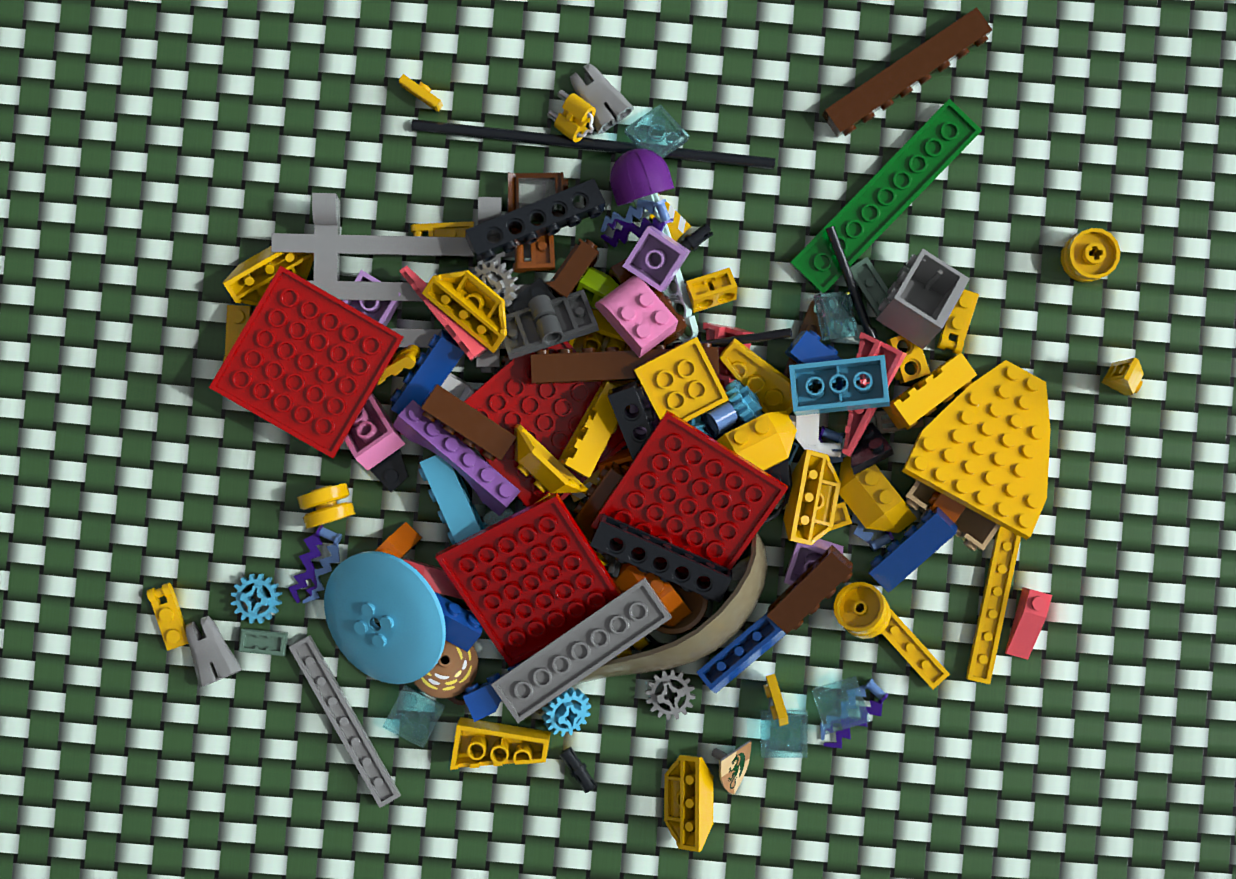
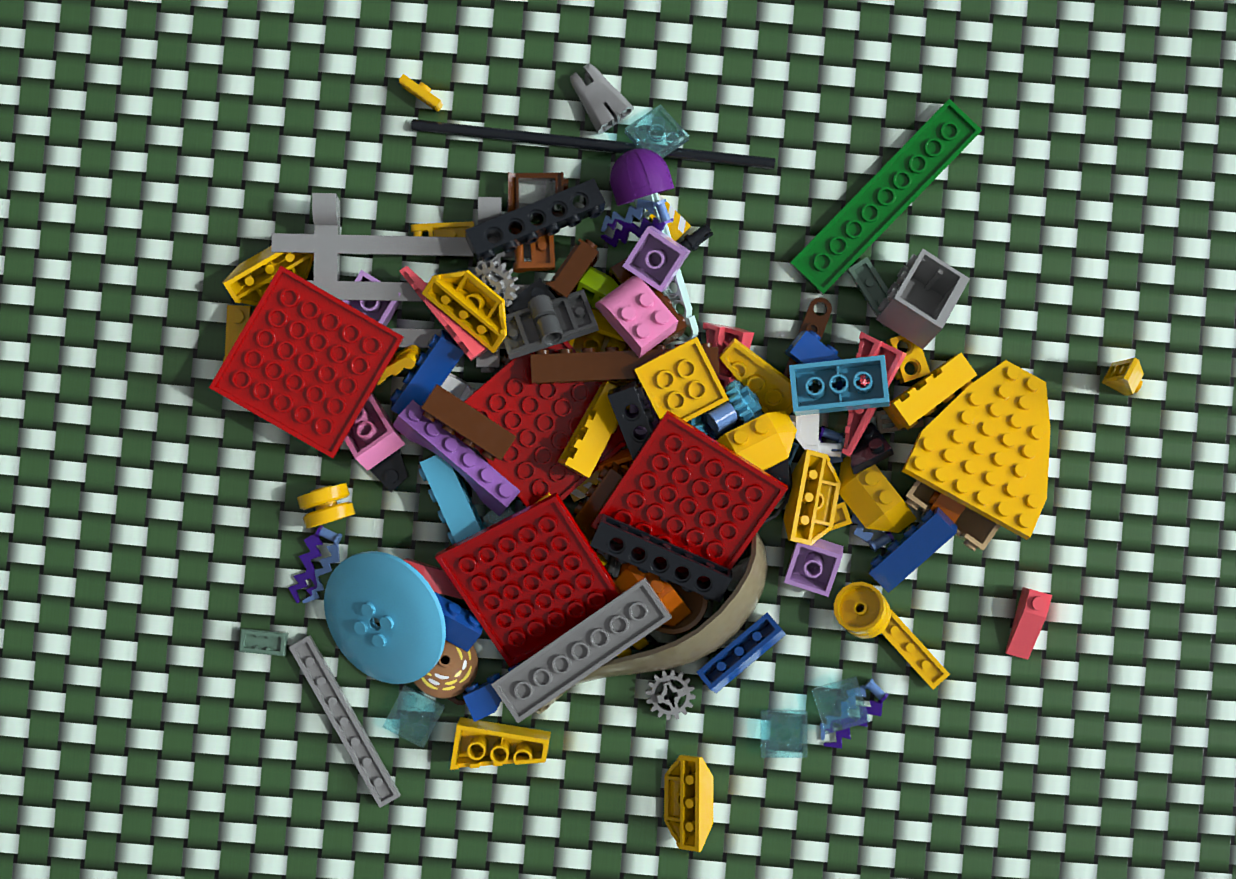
yellow plate [147,583,189,651] -> none
light grey piece [185,616,242,688] -> none
medium azure gear [231,573,282,624] -> none
orange slope [375,522,423,559] -> none
yellow wedge [514,424,588,493] -> none
medium azure gear [541,687,591,737] -> none
yellow piece [547,90,596,143] -> none
black pin [559,747,597,793] -> none
black bar [665,328,792,349] -> none
yellow brick [686,267,737,313] -> none
shield [712,740,751,794] -> none
yellow plate [763,674,789,726] -> none
reddish brown brick [766,545,853,634] -> none
clear light blue plate [814,291,859,341] -> none
reddish brown brick [822,7,992,137] -> none
black bar [825,226,878,339] -> none
yellow plate [937,289,979,354] -> none
yellow plate [966,526,1021,684] -> none
yellow wheel [1061,228,1120,283] -> none

